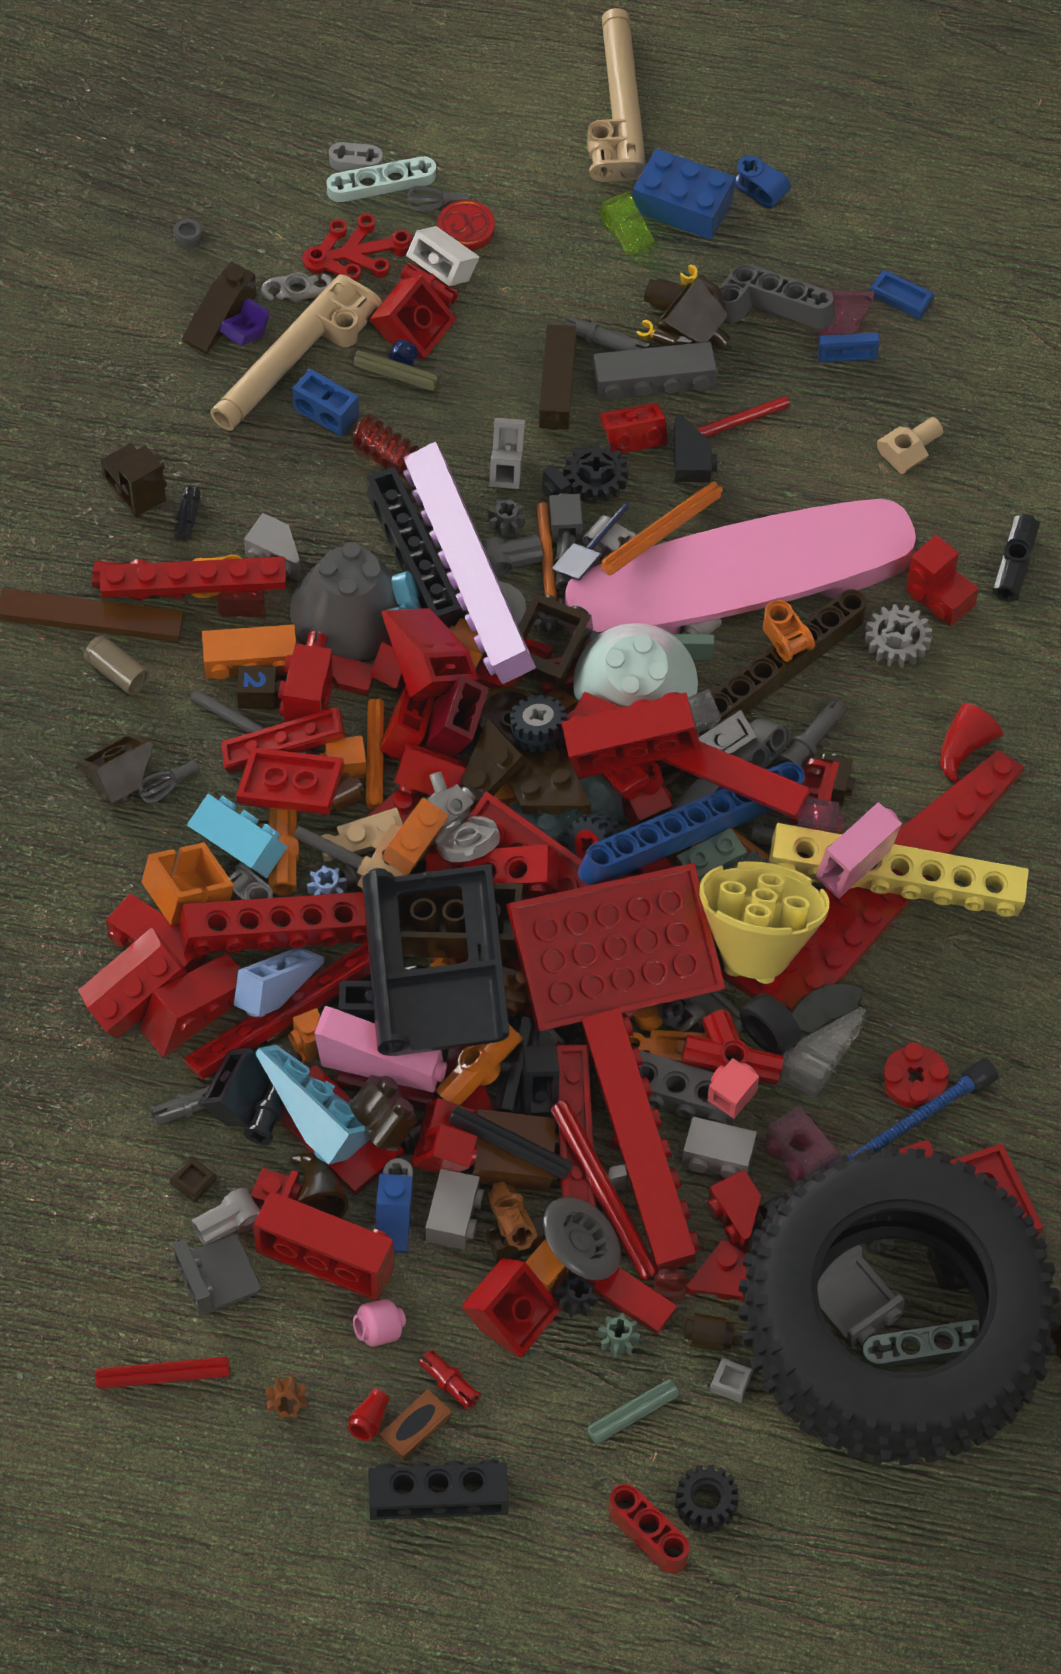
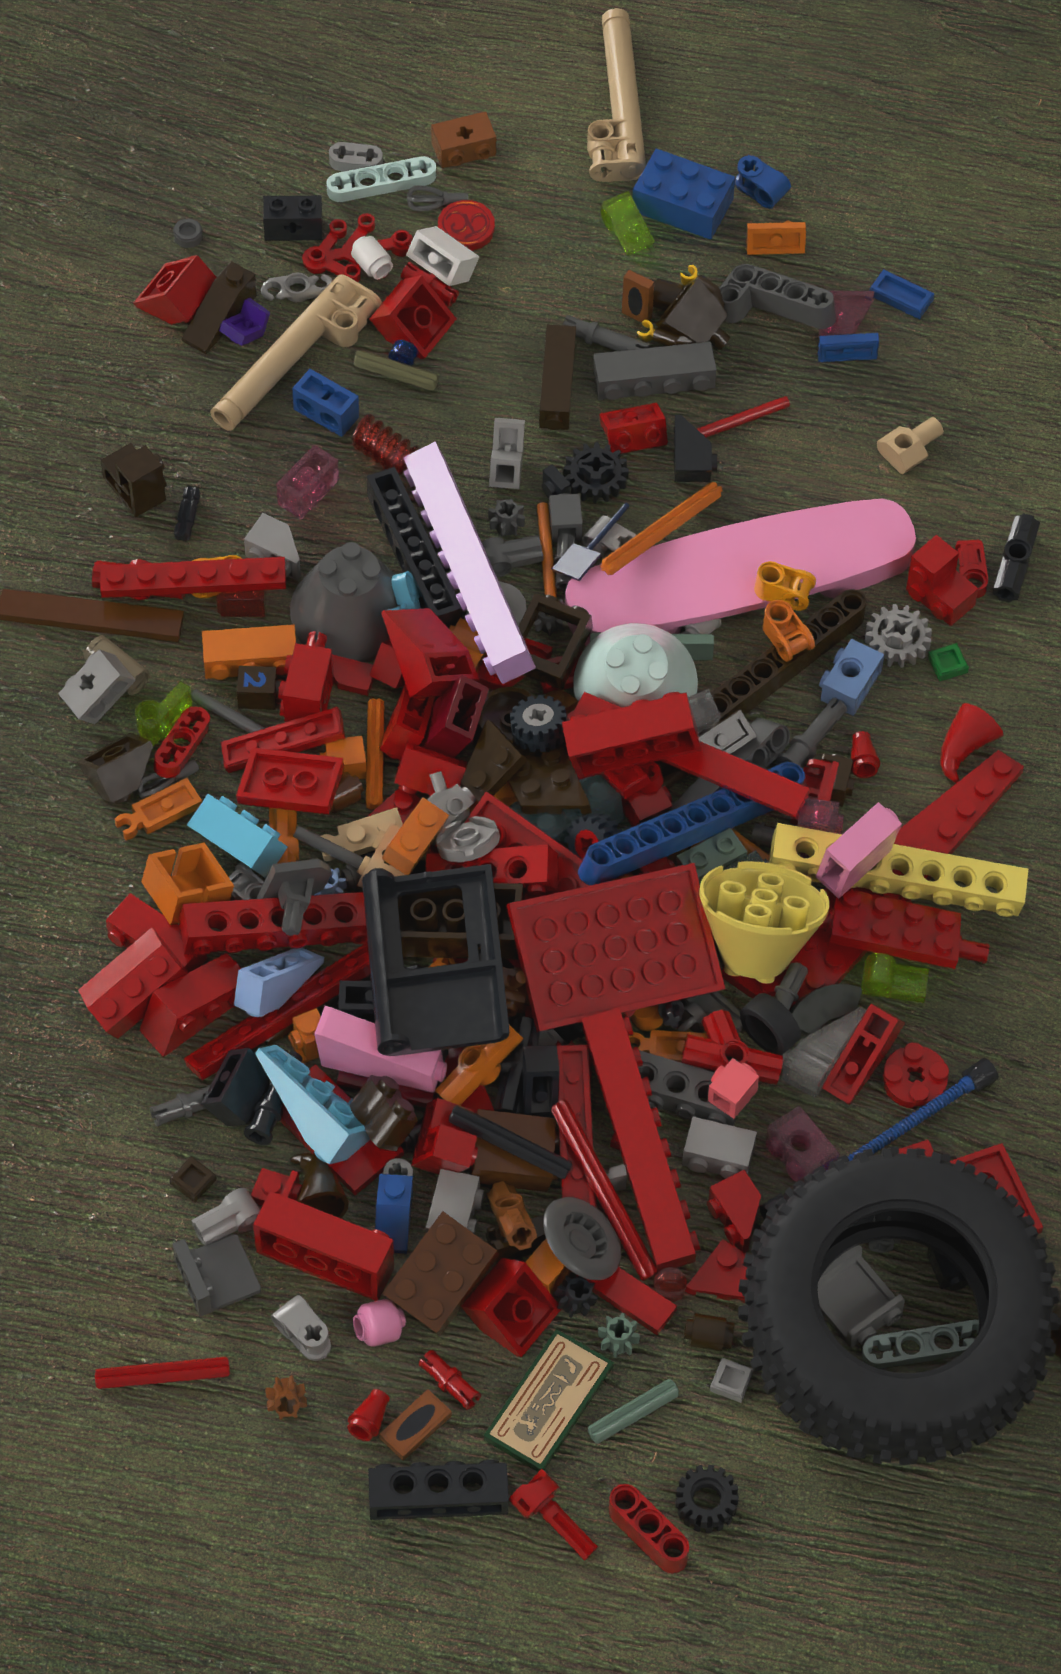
none -> light grey brick [58,649,136,724]
none -> orange plate [115,778,202,840]
none -> red slope [133,255,217,325]
none -> clear neon green plate [135,681,192,746]
none -> red beam [153,706,210,778]
none -> dark grey piece [257,859,332,936]
none -> black brick [263,195,323,241]
none -> light grey piece [271,1295,331,1361]
none -> clear pink brick [276,445,339,520]
none -> white brick [351,236,393,280]
none -> reddish brown brick [382,1211,500,1336]
none -> dark orange brick [431,111,496,168]
none -> tile [484,1329,614,1472]
none -> red piece [509,1469,598,1561]
none -> dark orange tile [622,270,654,323]
none -> orange tile [746,220,806,255]
none -> light orange piece [754,561,816,611]
none -> dark grey axle [774,962,808,1010]
none -> medium blue brick [819,639,884,716]
none -> red plate [819,889,990,969]
none -> red slope [822,1004,905,1105]
none -> red cone [850,731,880,778]
none -> clear neon green plate [861,953,929,1003]
none -> green tile [928,643,969,682]
none -> red piece [955,540,989,599]

